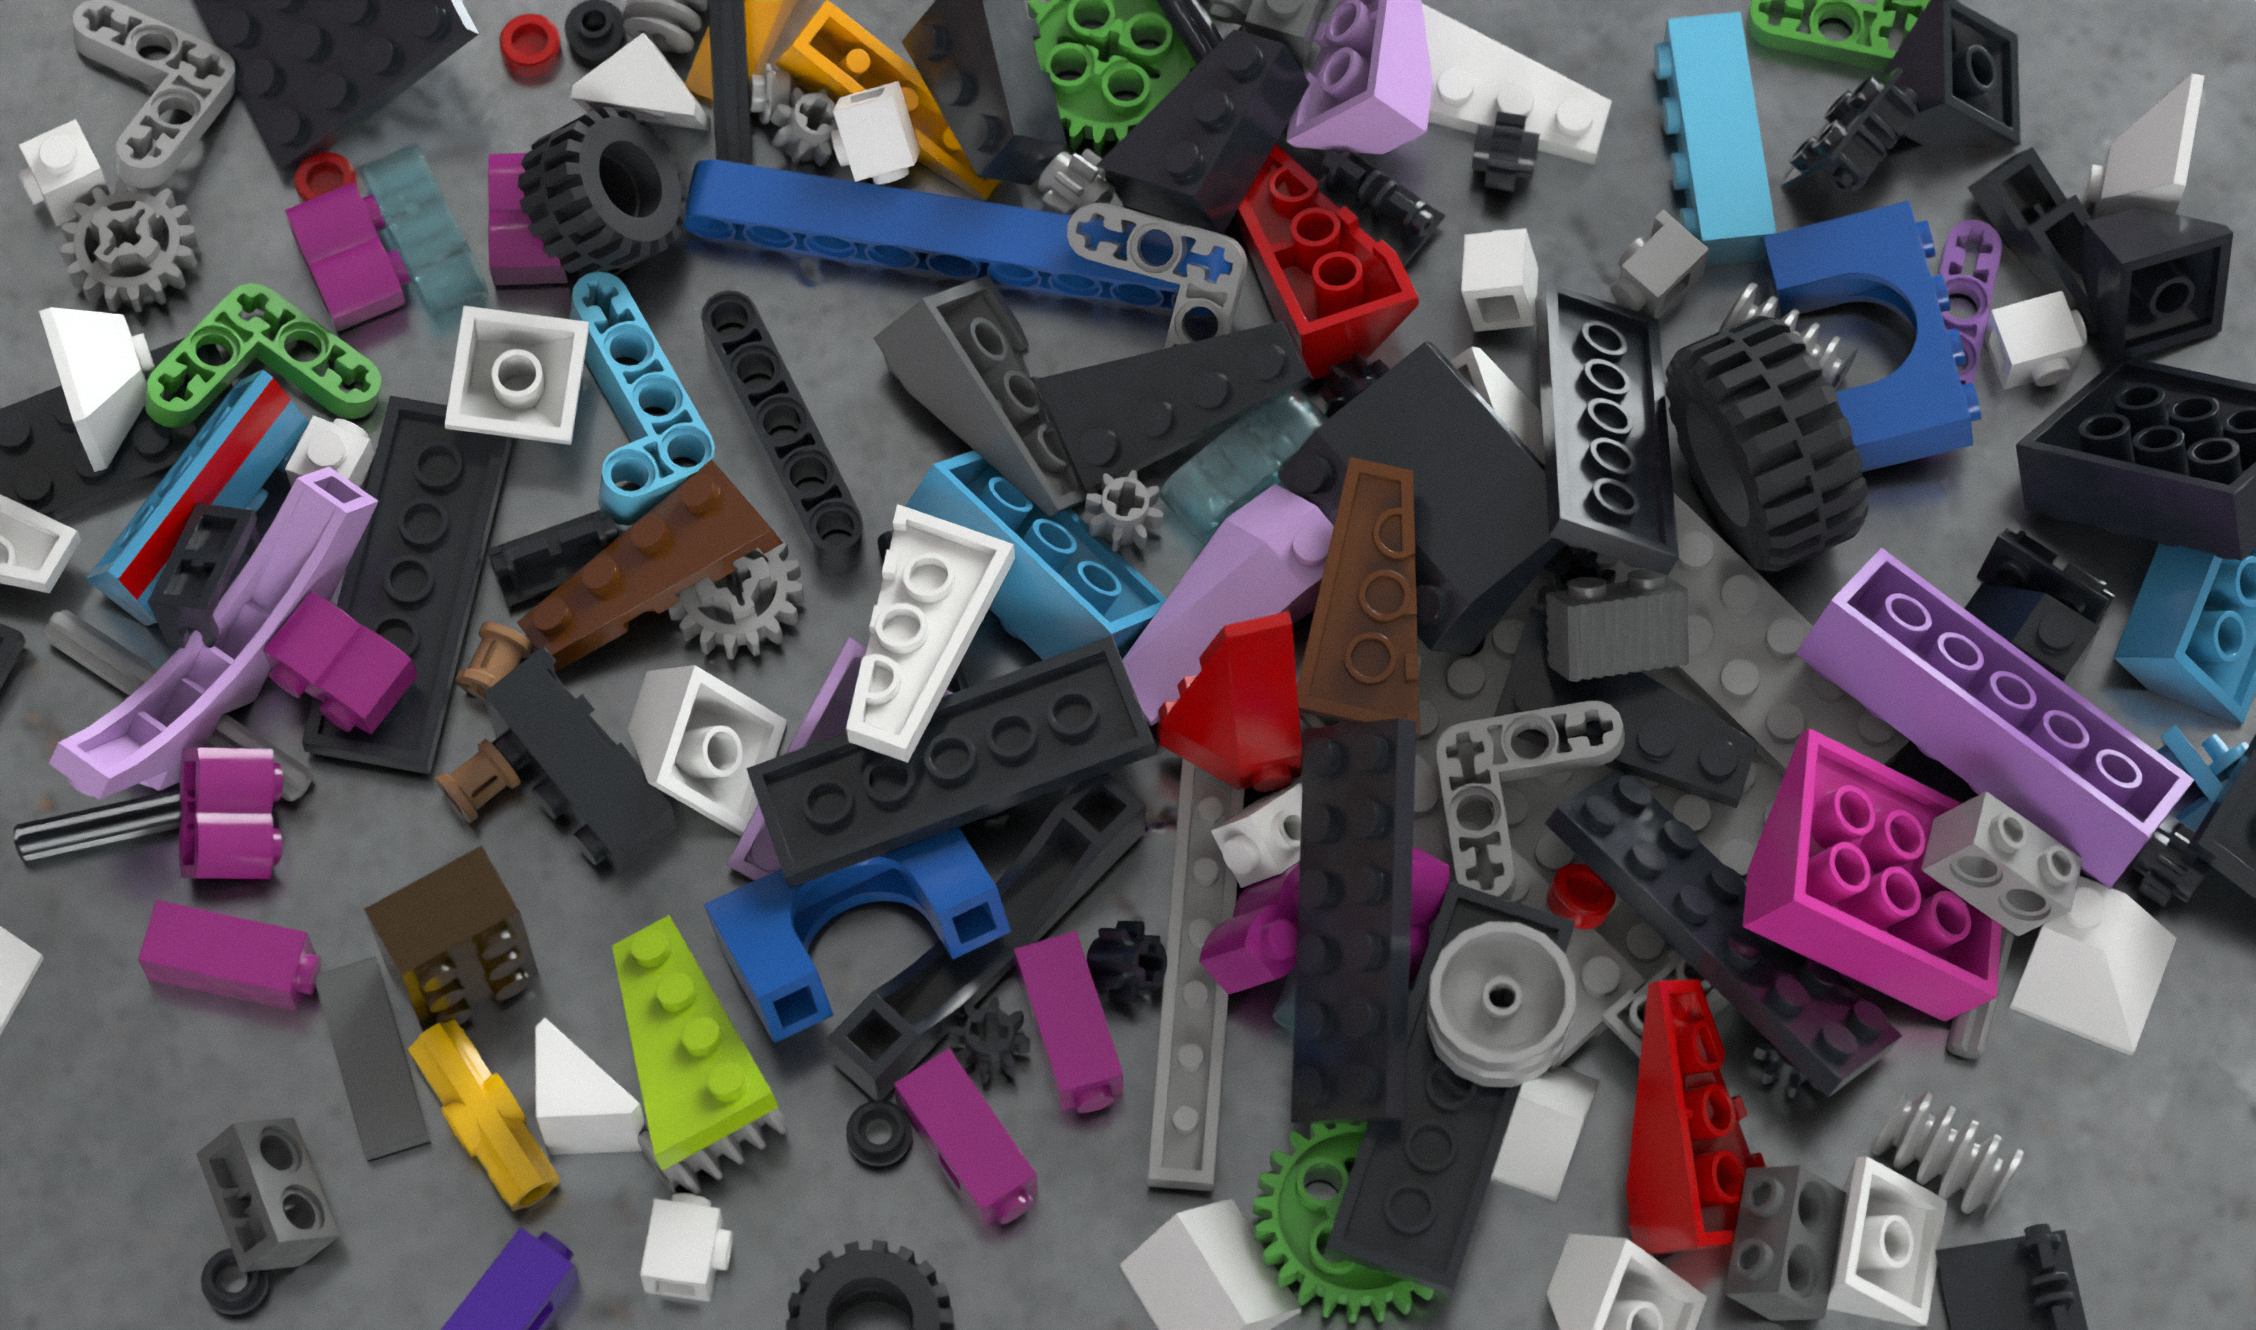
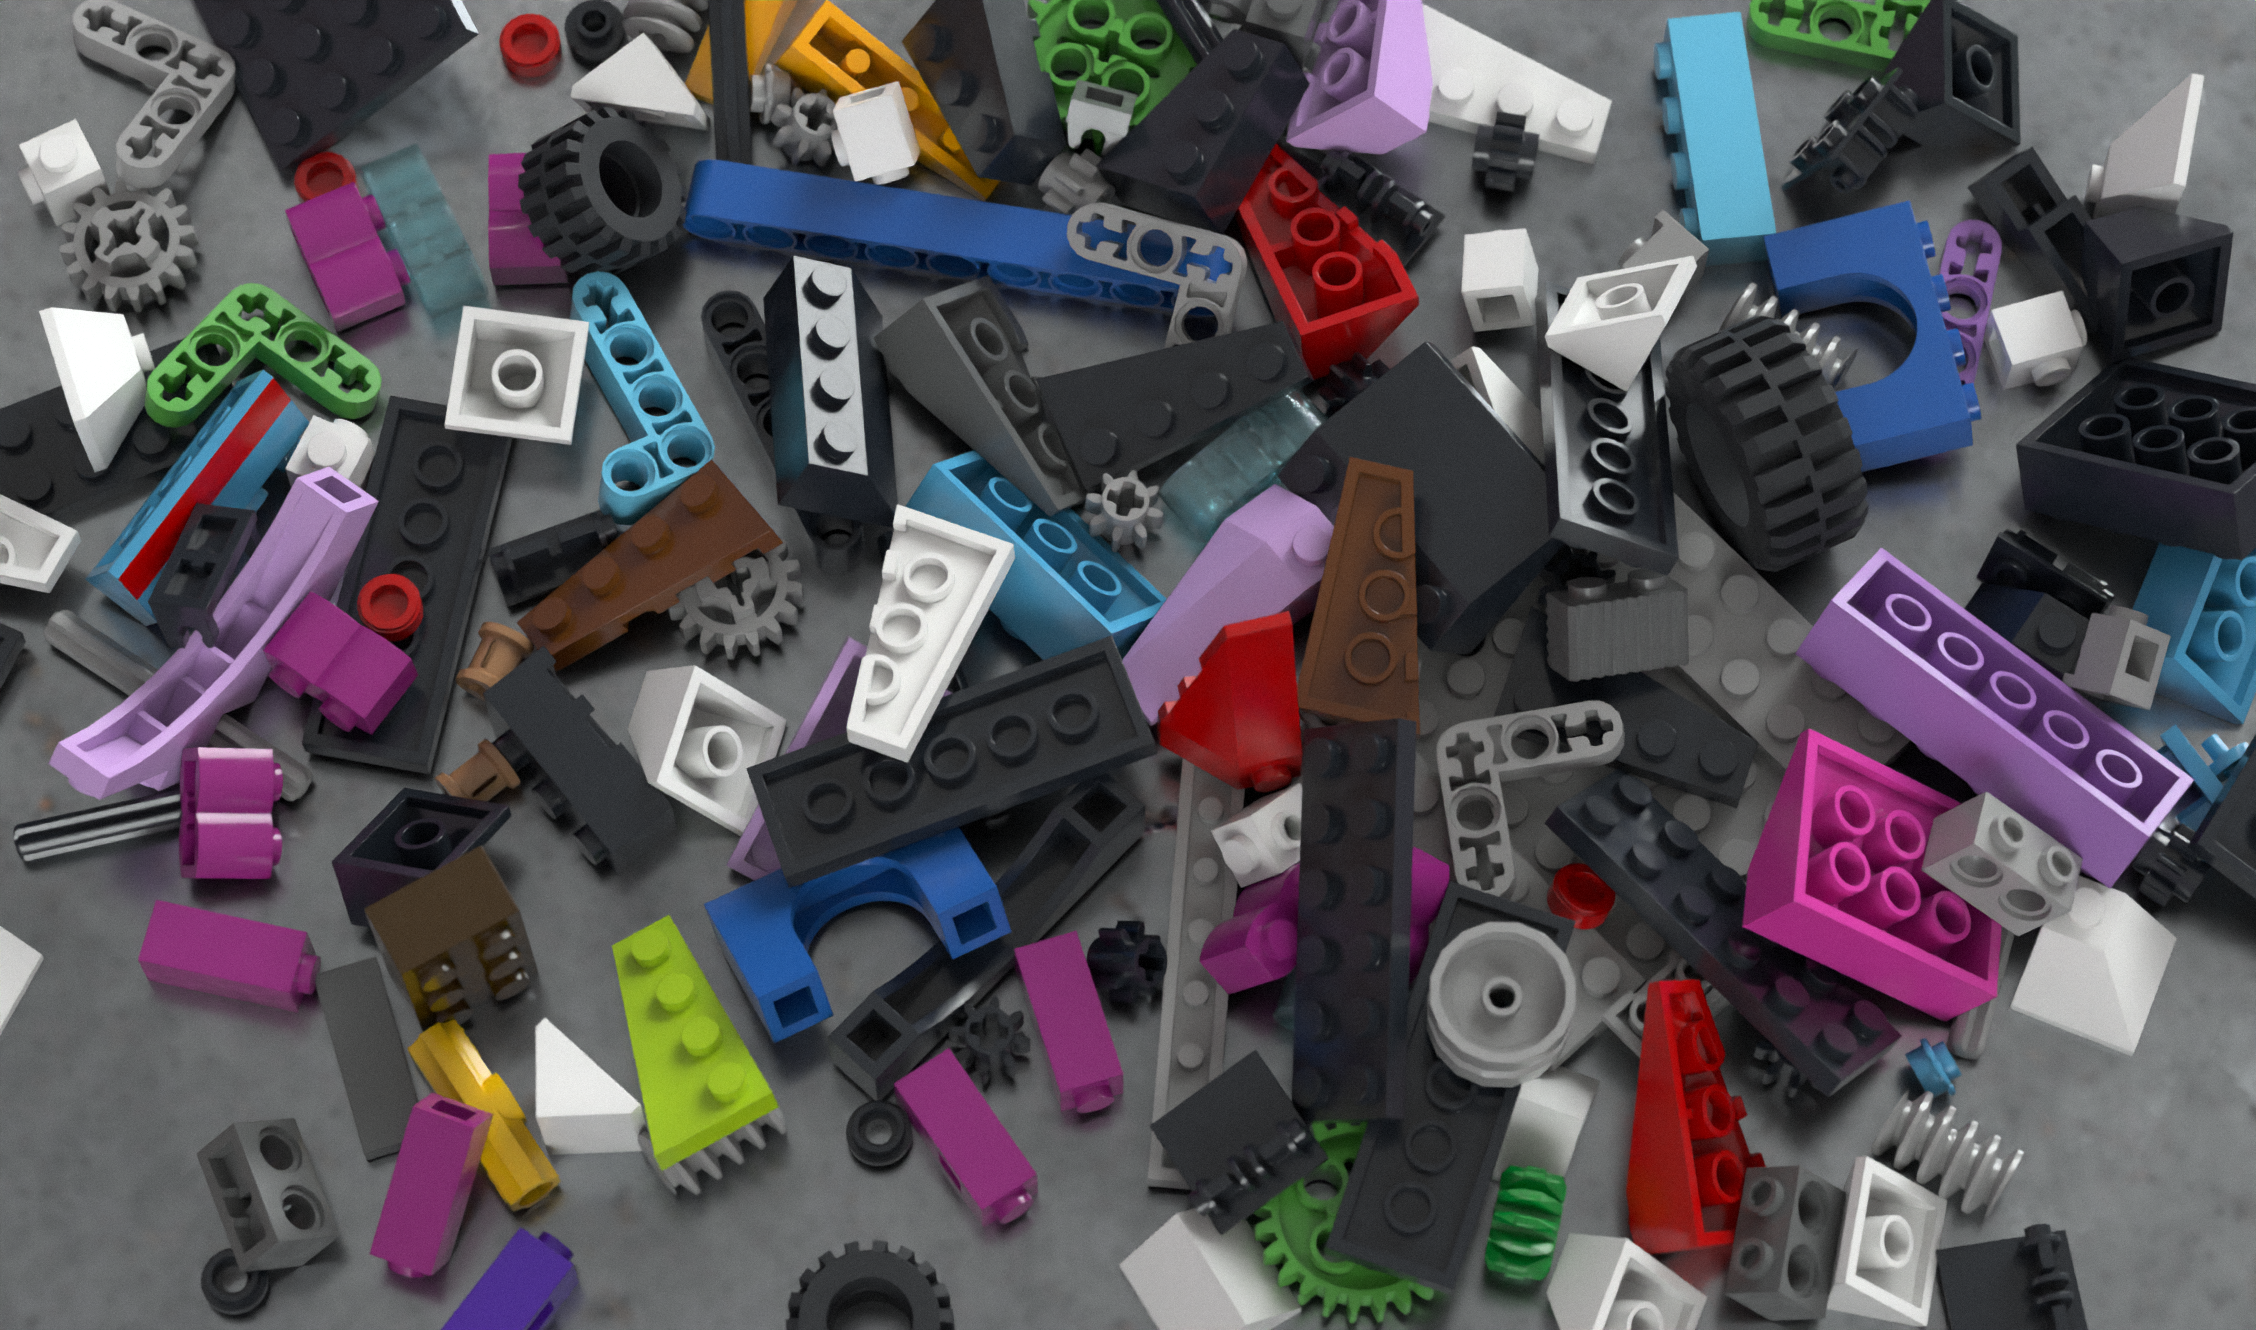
white brick [640,1193,733,1302] -> none
none -> black slope [331,787,512,928]
none -> red tile [357,574,424,642]
none -> magenta brick [369,1092,493,1278]
none -> black slope [763,255,898,528]
none -> tile [1066,79,1137,156]
none -> black hinge [1150,1049,1329,1235]
none -> green gear [1484,1165,1567,1281]
none -> white slope [1545,256,1697,392]
none -> dark azure plate [1905,1038,1962,1099]
none -> light grey brick [2062,606,2171,710]

